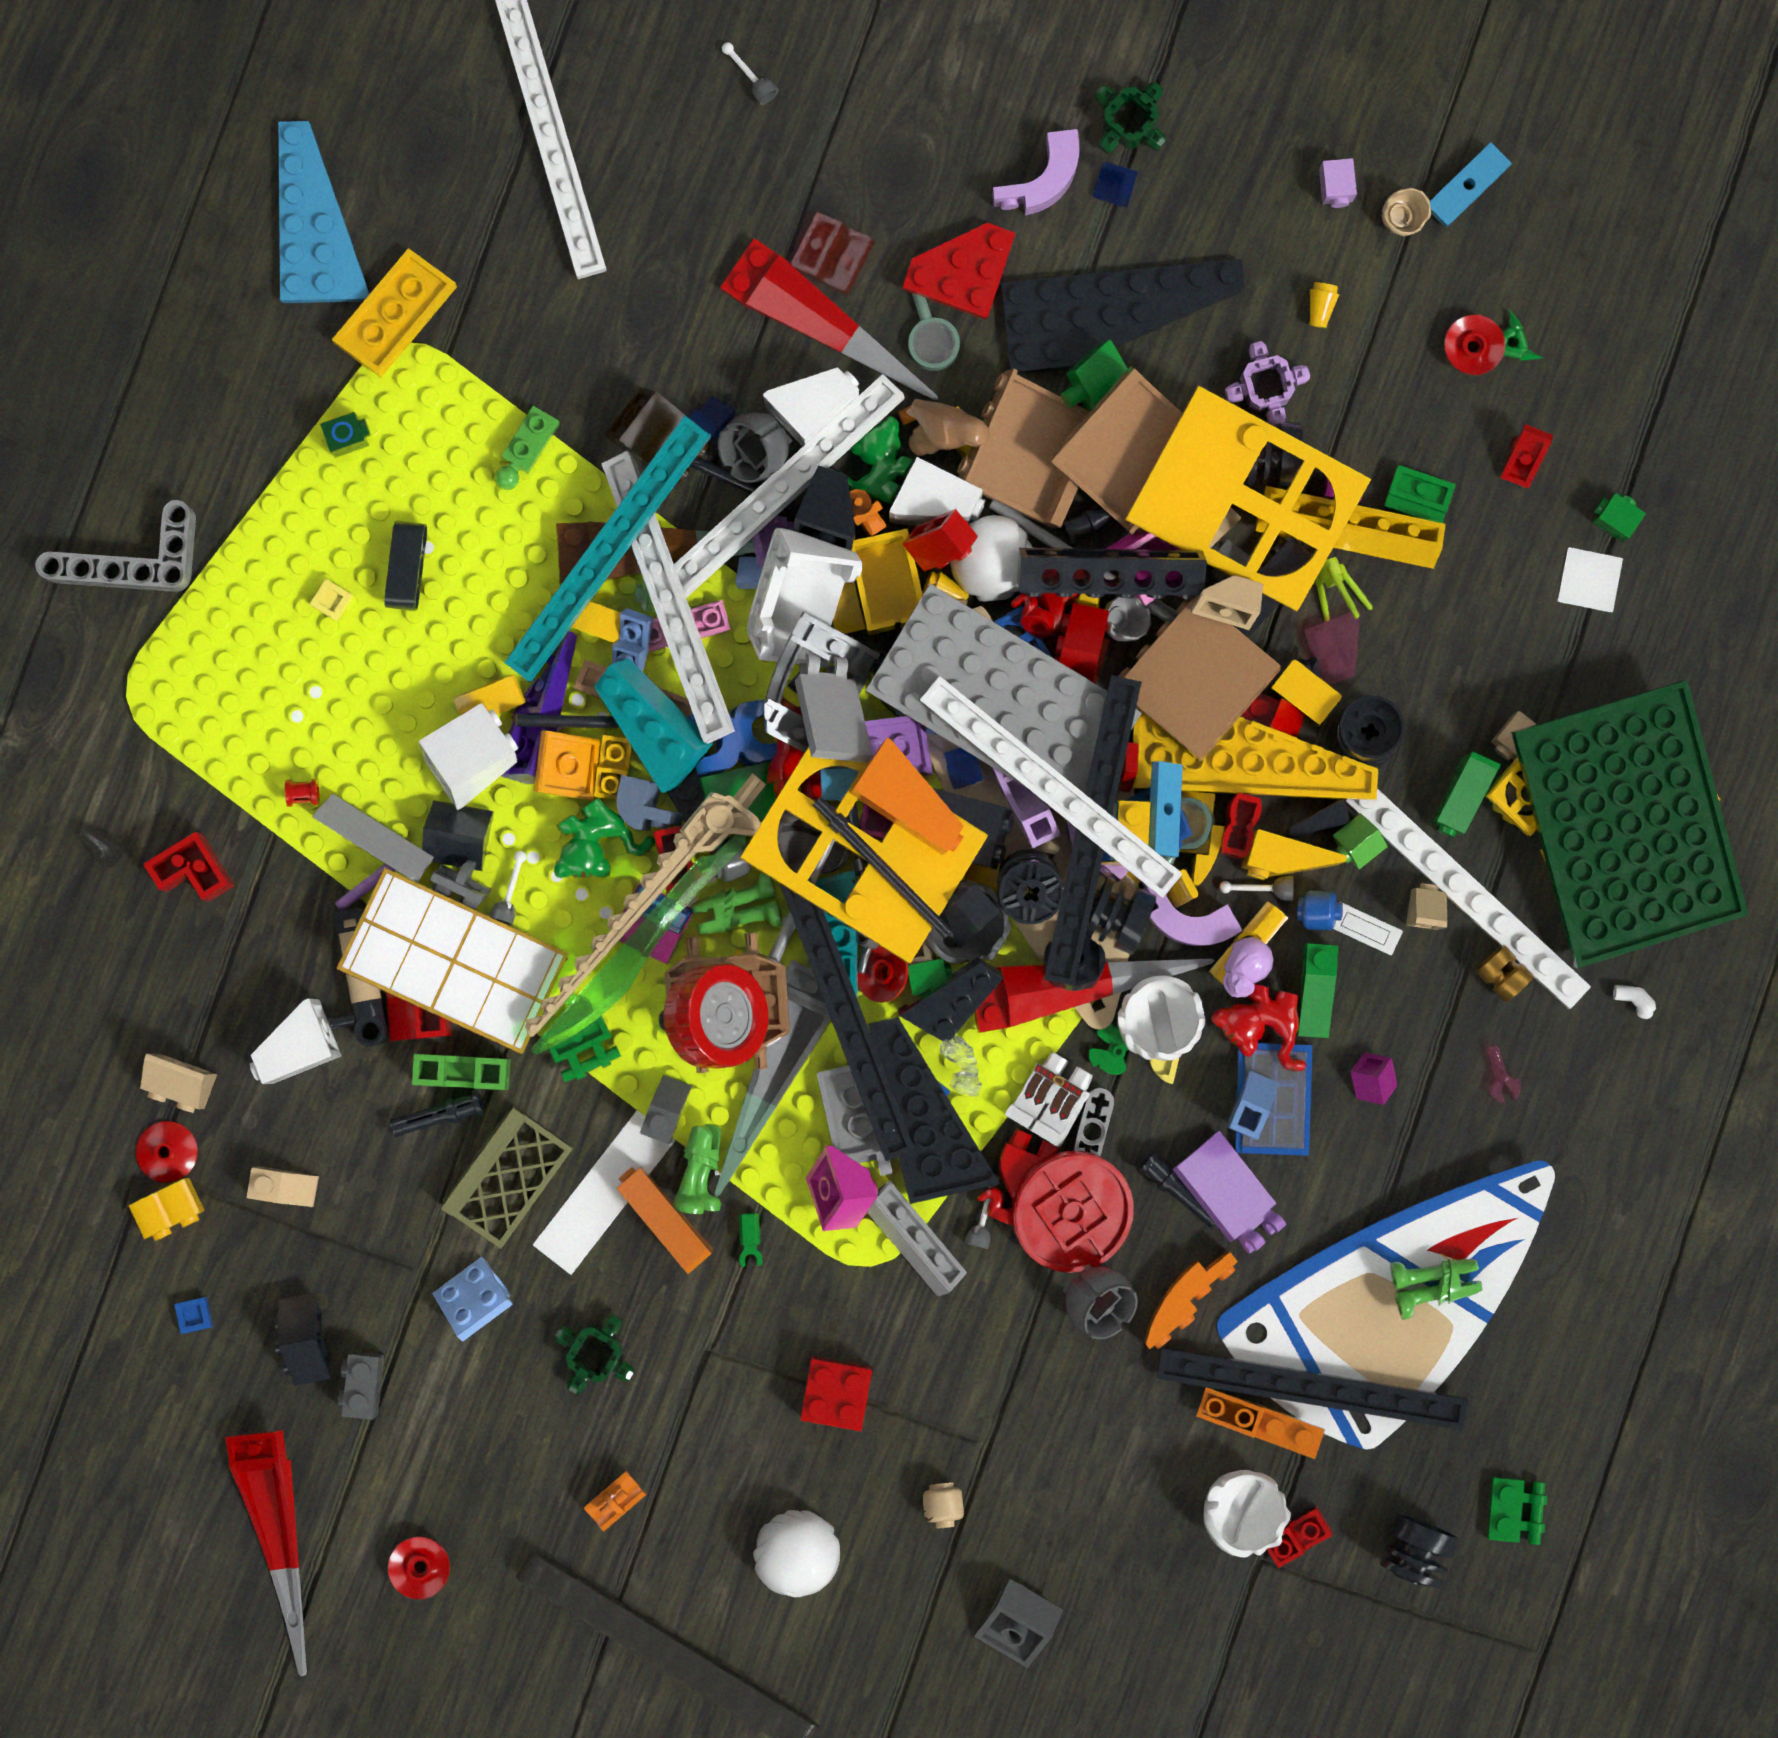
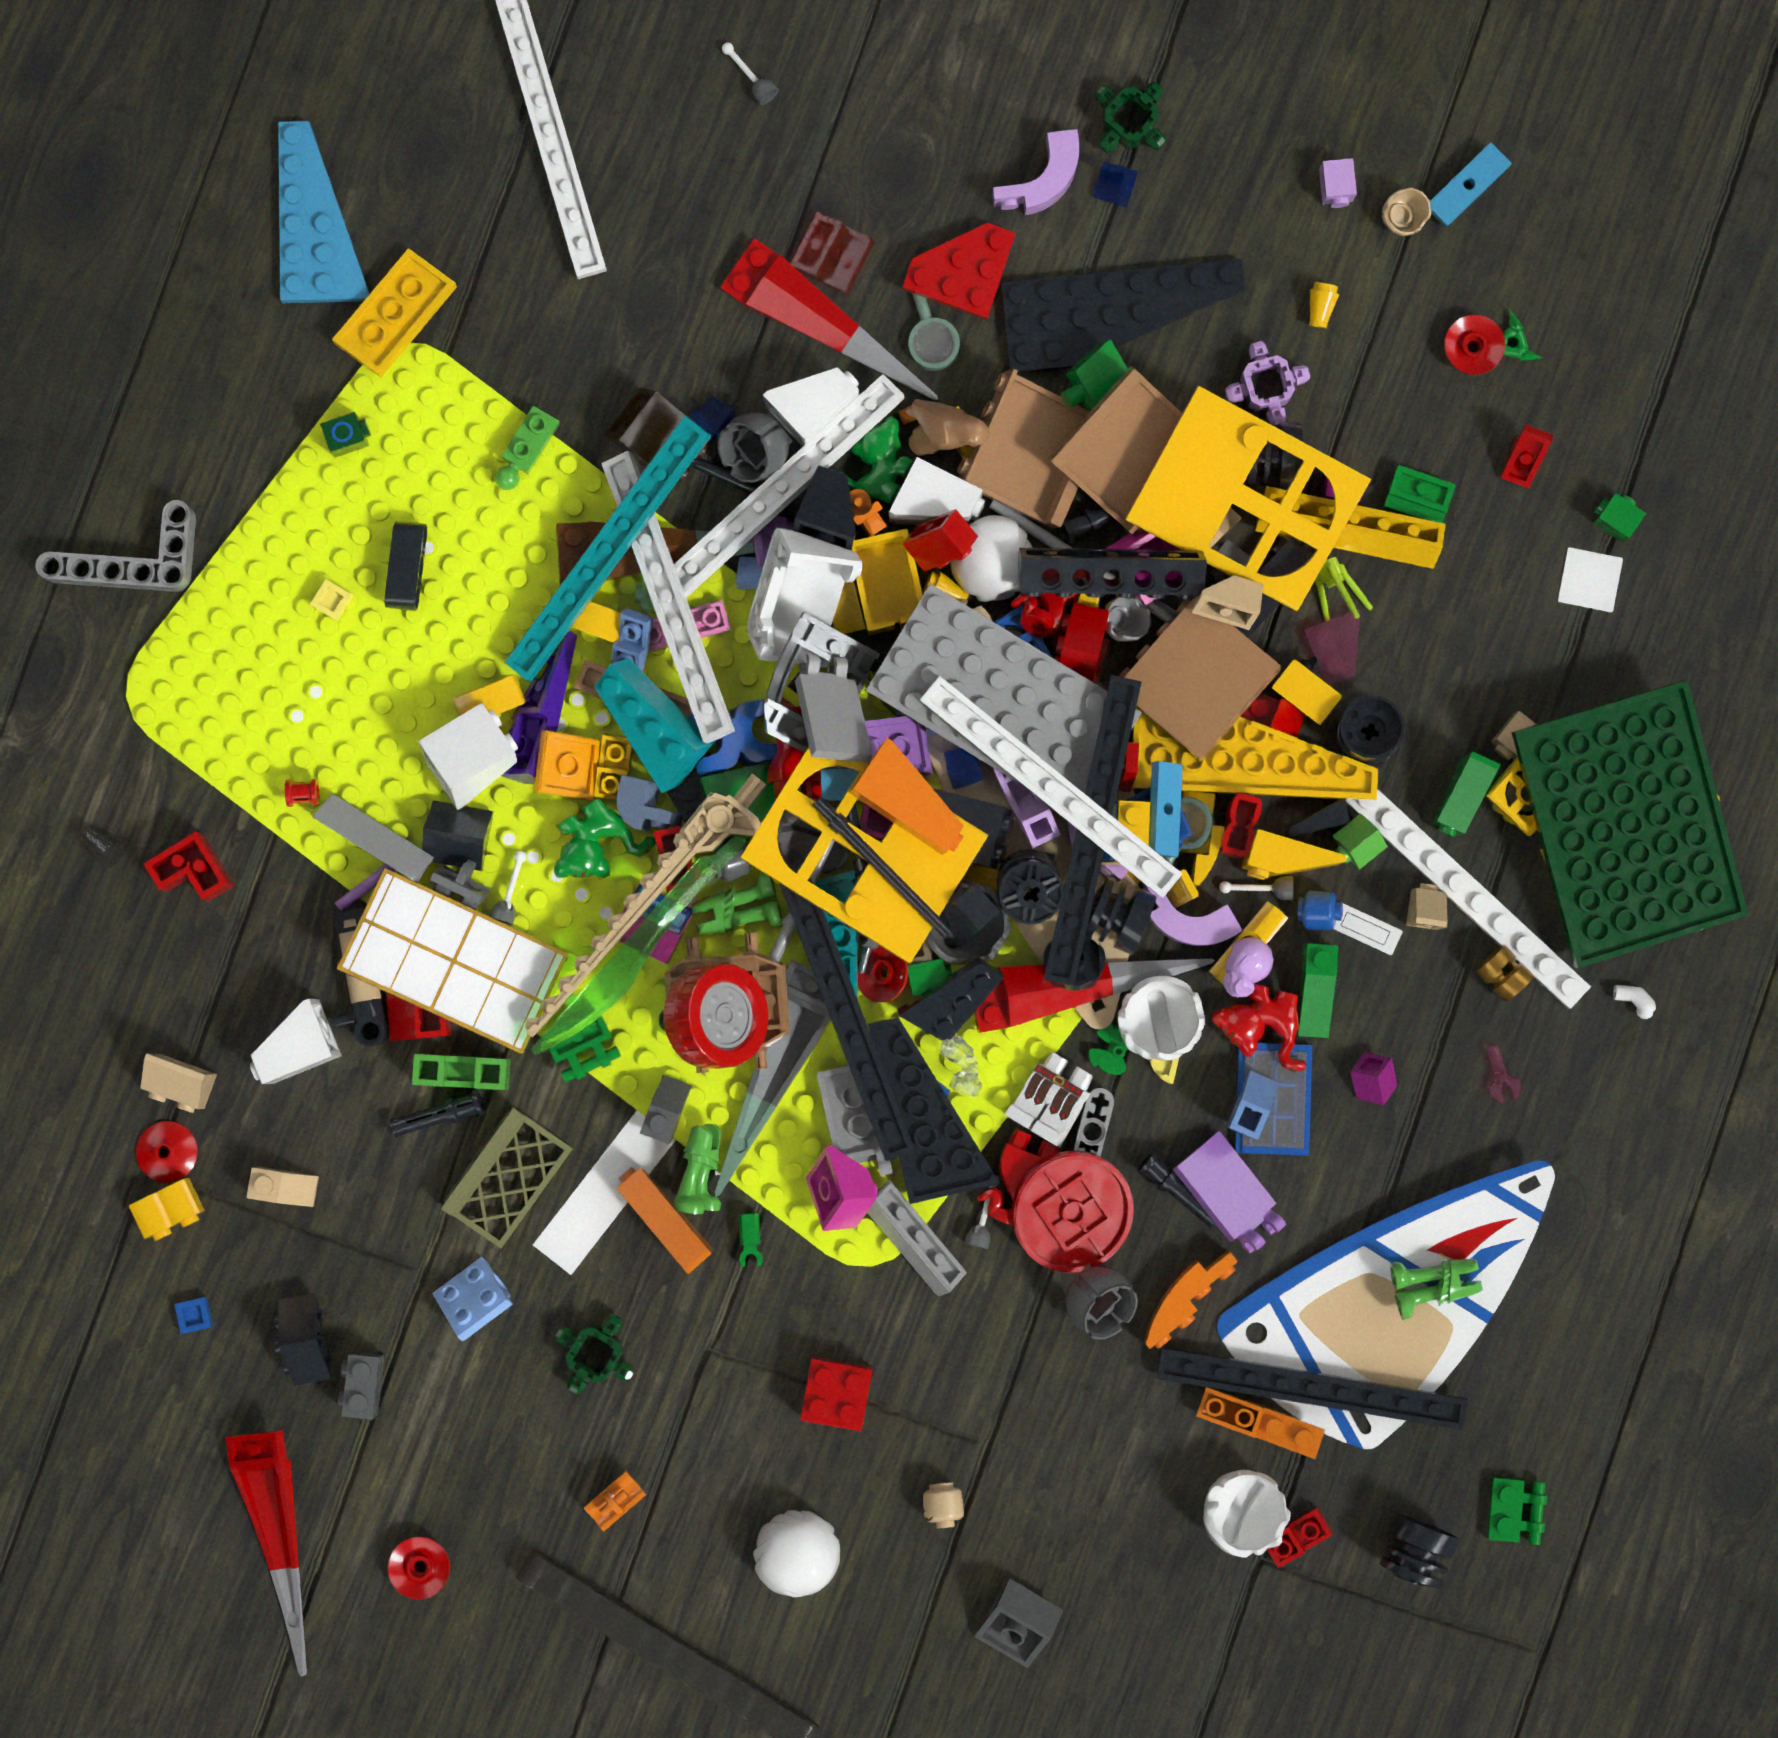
black bar [515,714,620,728] -> none

